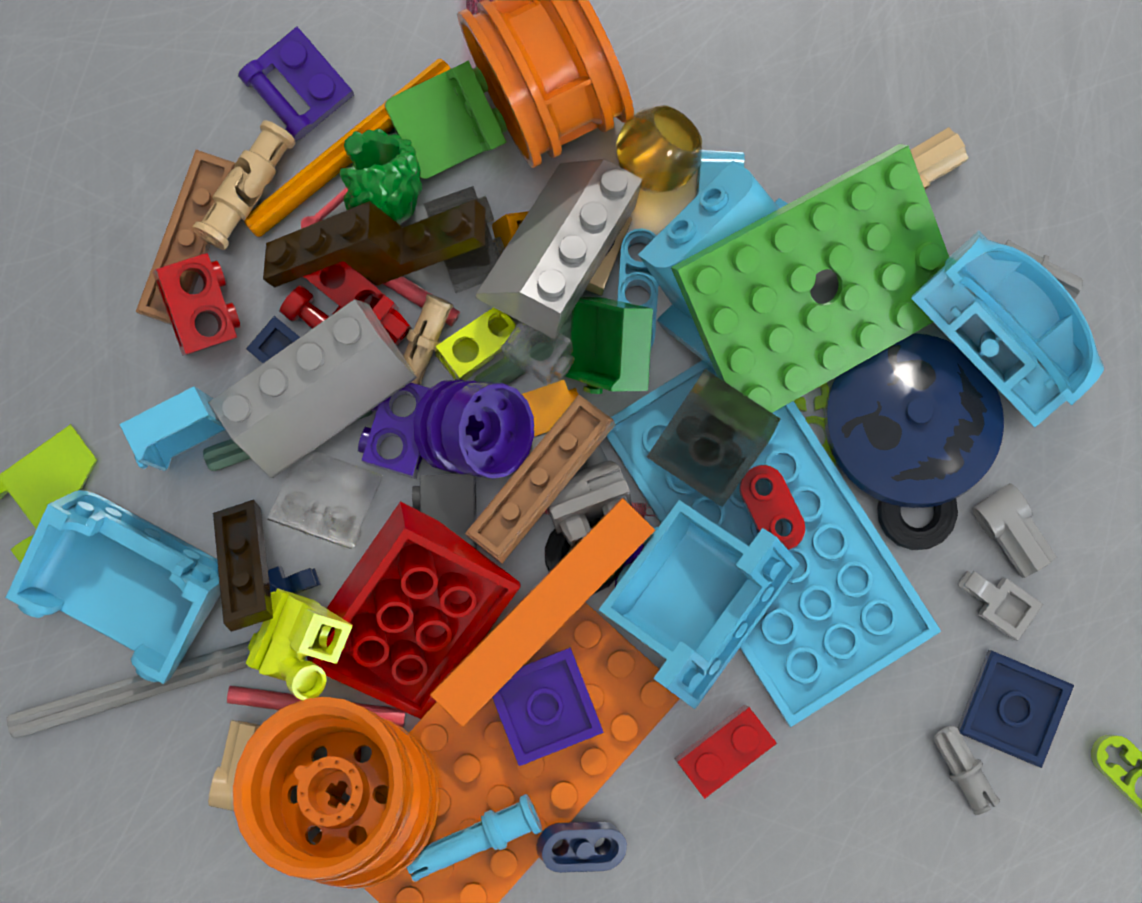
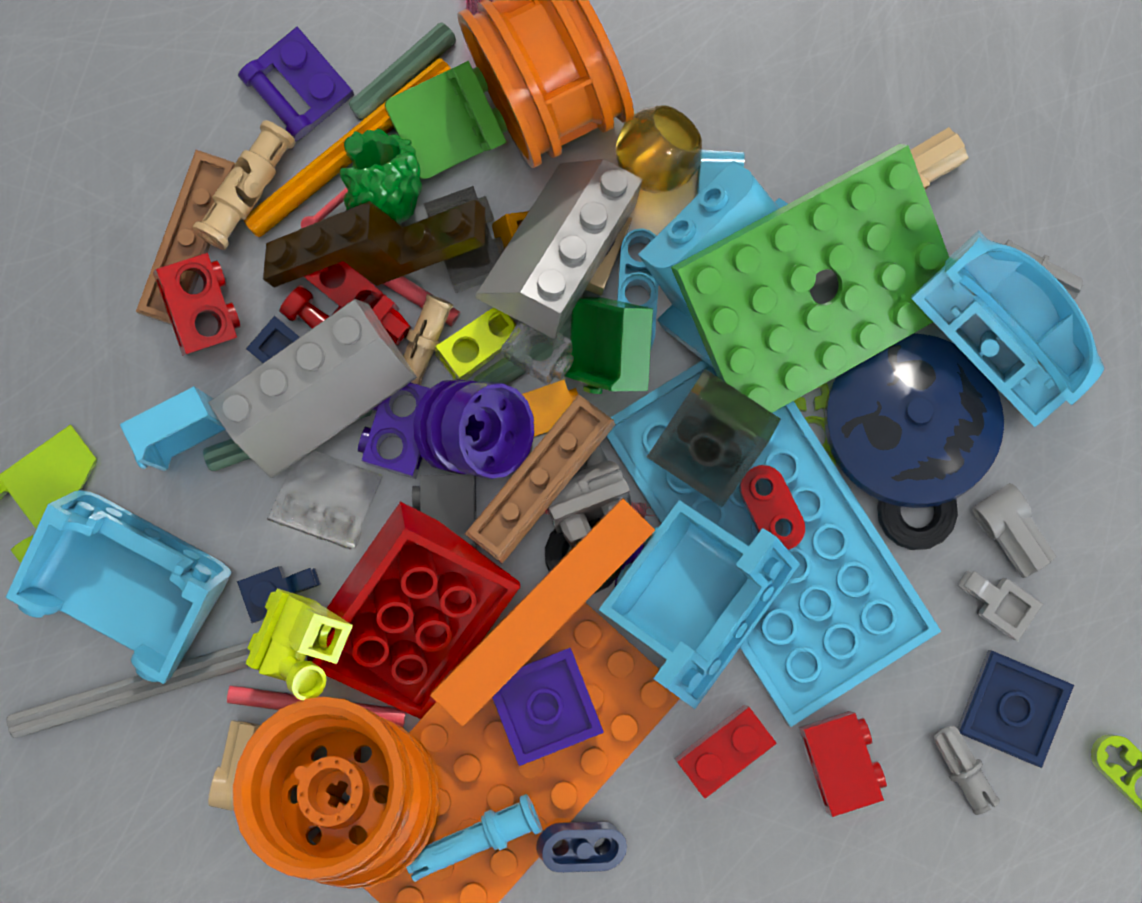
dark brown plate [213,499,273,632] -> none
none -> sand green axle [349,22,456,120]
none -> red brick [799,711,887,817]

